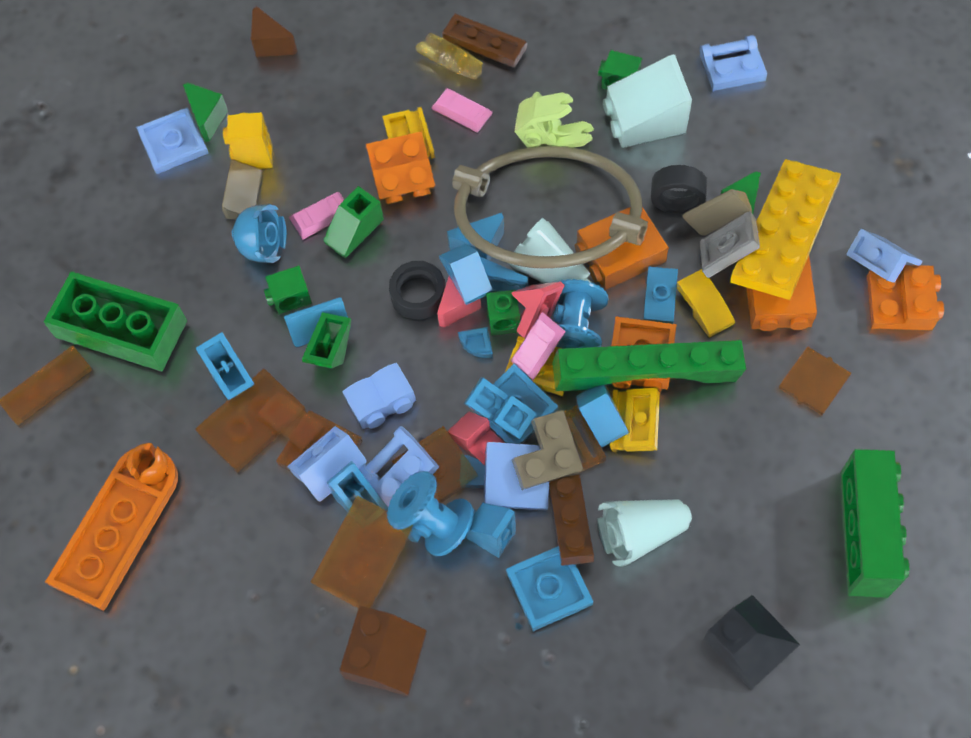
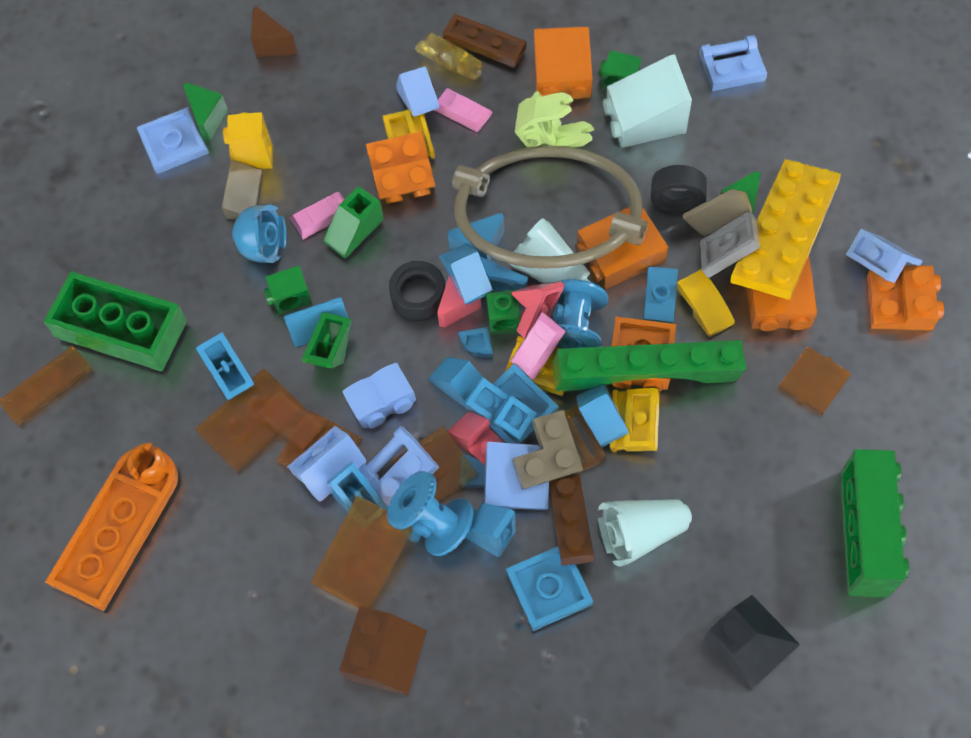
none -> light blue slope [396,67,439,117]
none -> dark azure slope [428,357,483,414]
none -> orange brick [534,27,593,99]

